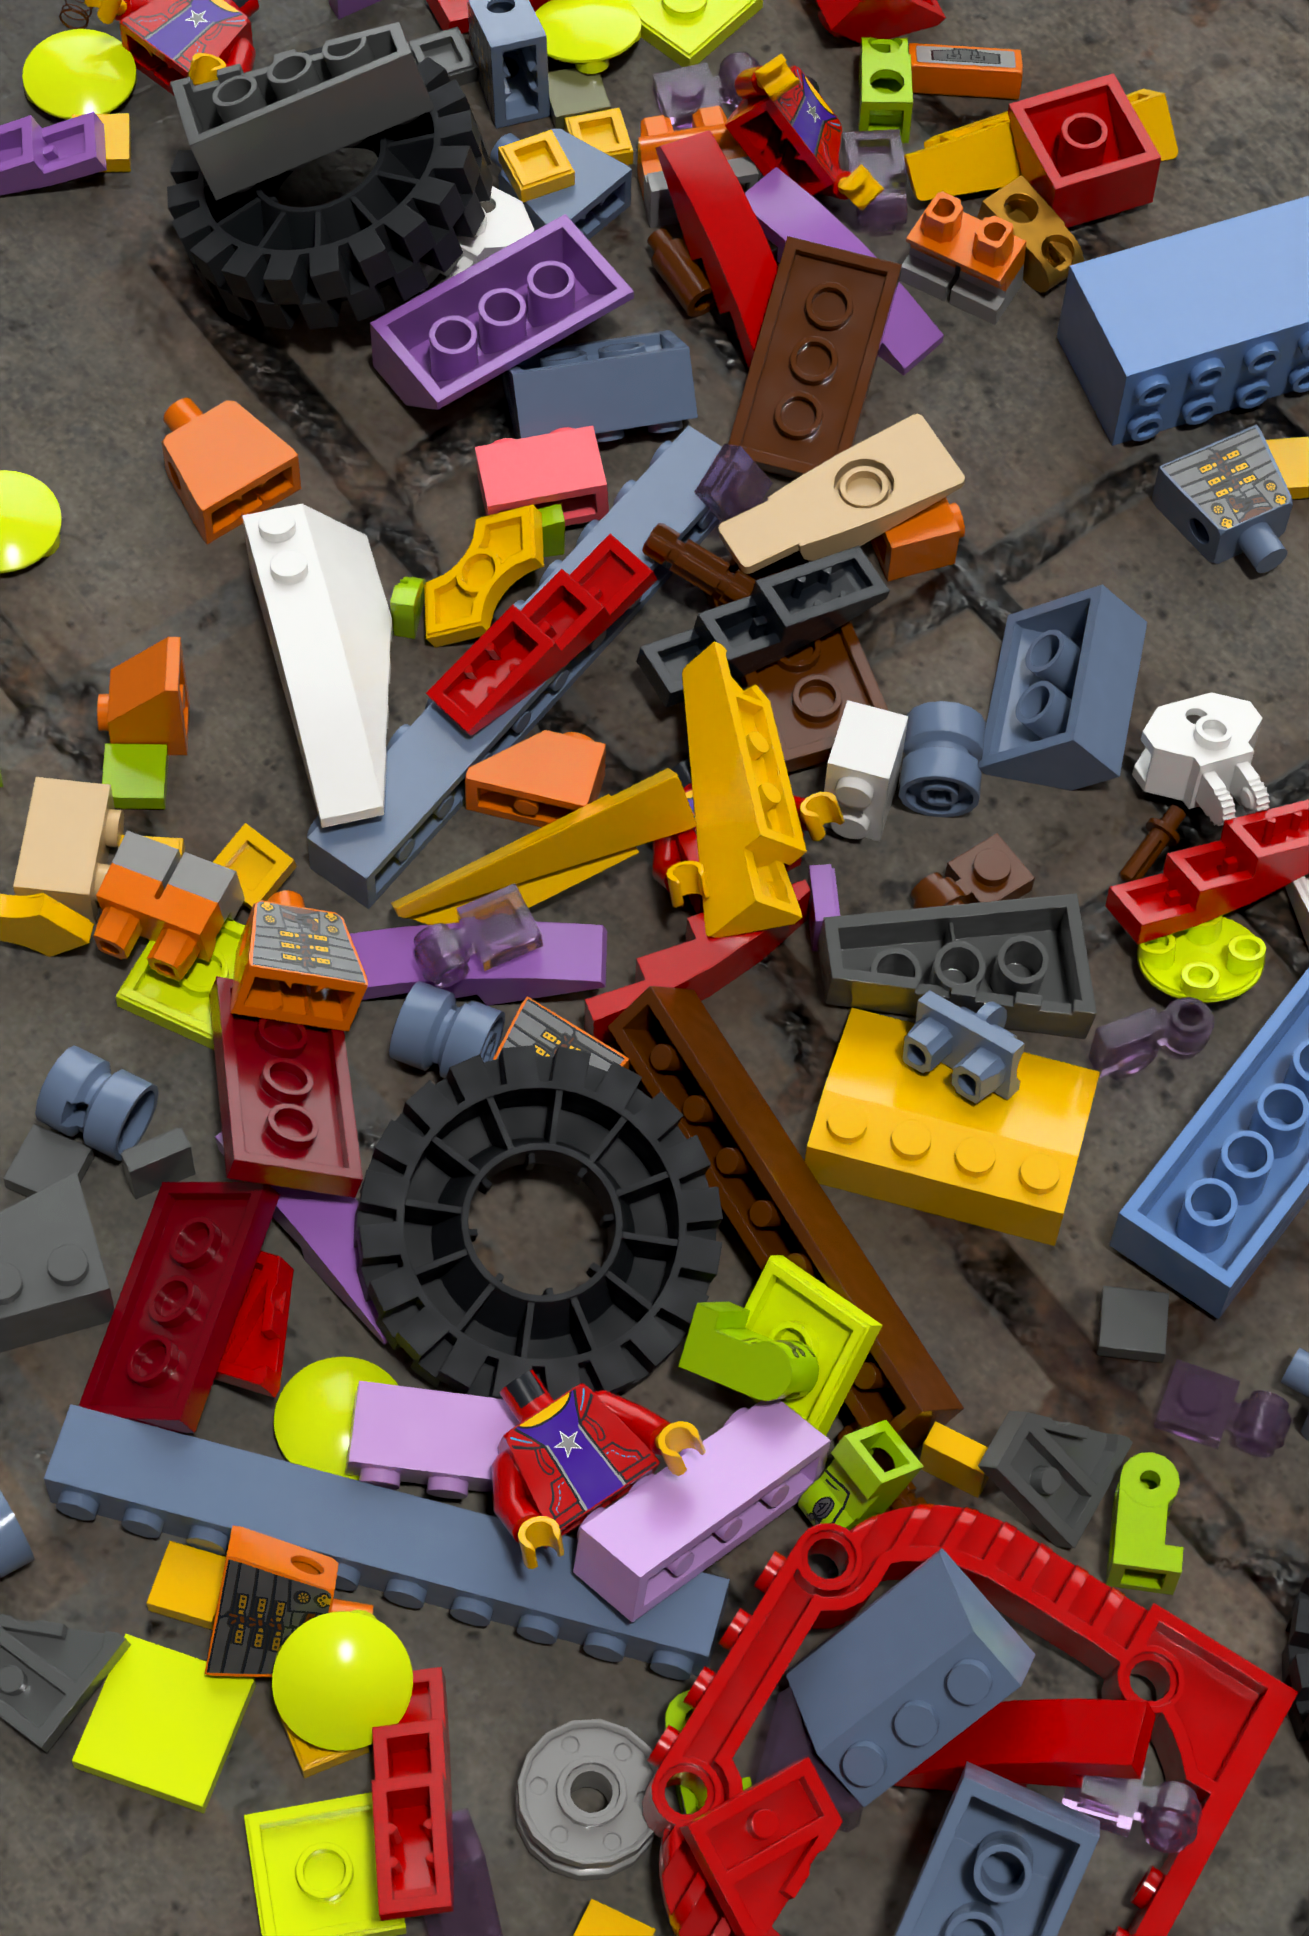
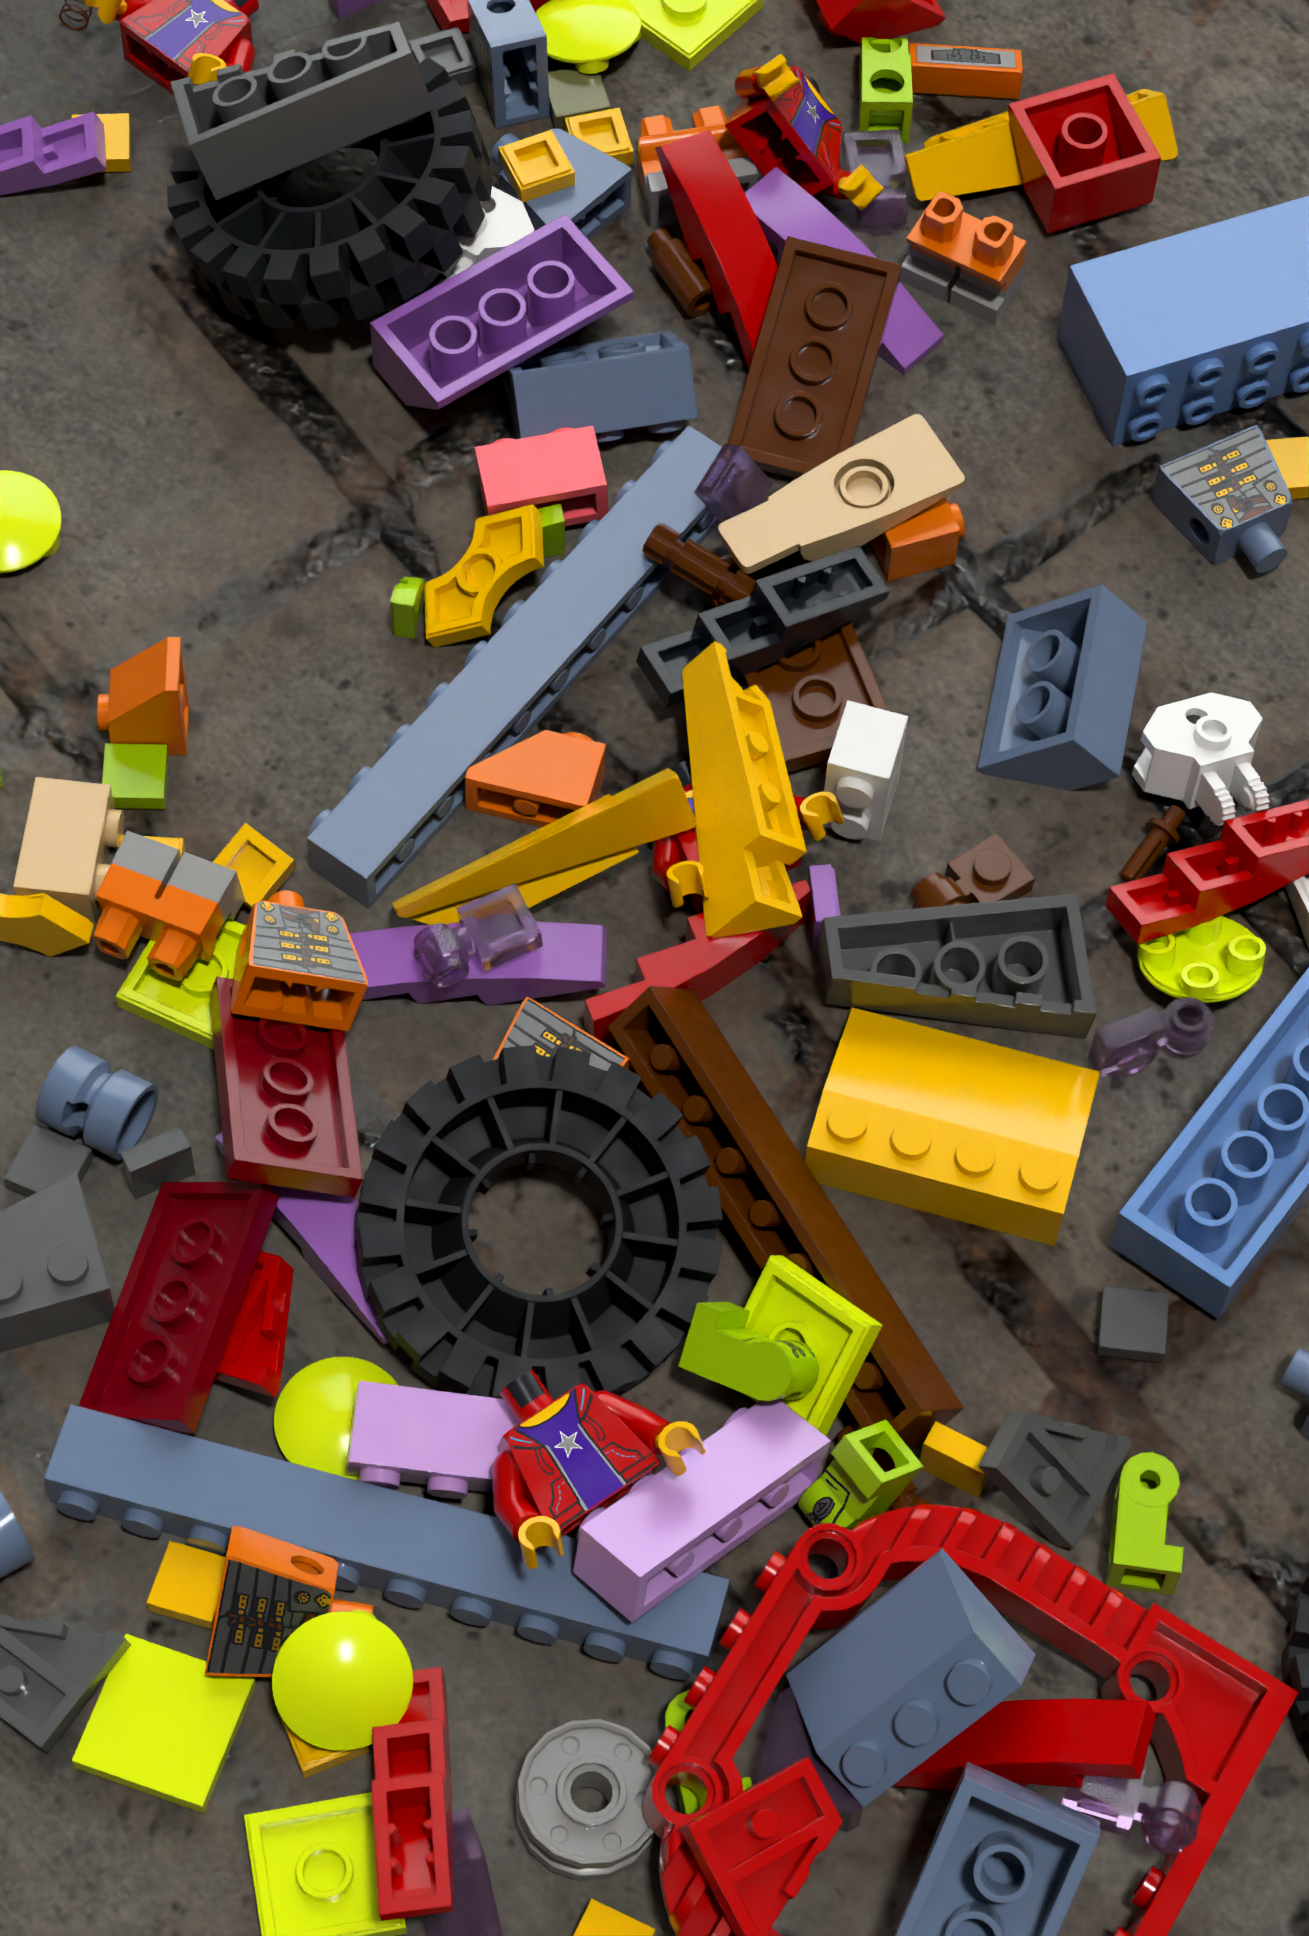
neon yellow dish [22,29,137,120] -> none
orange torso [162,398,301,544] -> none
white wedge [242,504,393,828] -> none
sand blue wheel [389,981,505,1078] -> none
red slope [426,533,658,736] -> none
clear purple plate [653,52,761,131] -> none
sand blue wheel [899,701,986,817] -> none
sand blue hips [903,990,1025,1103] -> none
pearl gold leg [977,176,1084,293] -> none
clear purple plate [1154,1359,1292,1457] -> none

